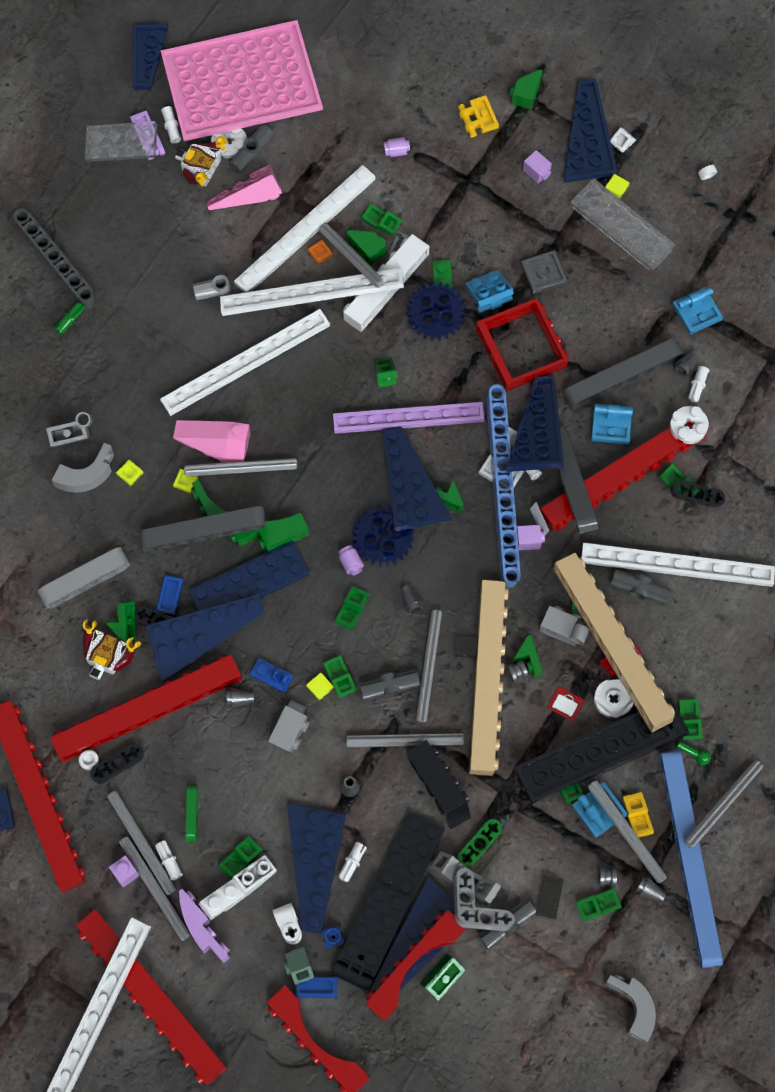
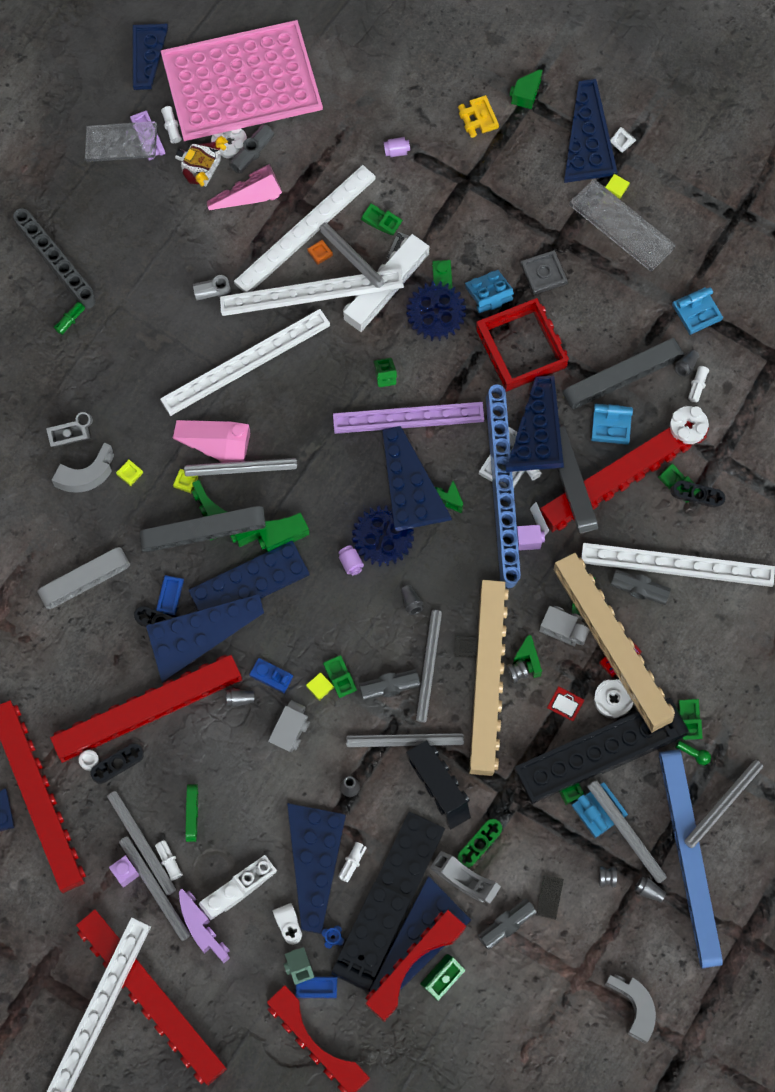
torso [83,619,141,680] -> none
green slope [106,601,136,642] -> none
green slope [218,836,262,880] -> none
green slope [335,586,370,631] -> none
green slope [346,230,387,265] -> none
light grey beam [454,868,515,931] -> none
lavender brick [523,150,552,183] -> none
green slope [576,888,623,922] -> none
yellow slope [623,792,654,837] -> none
white tile [698,165,717,180] -> none

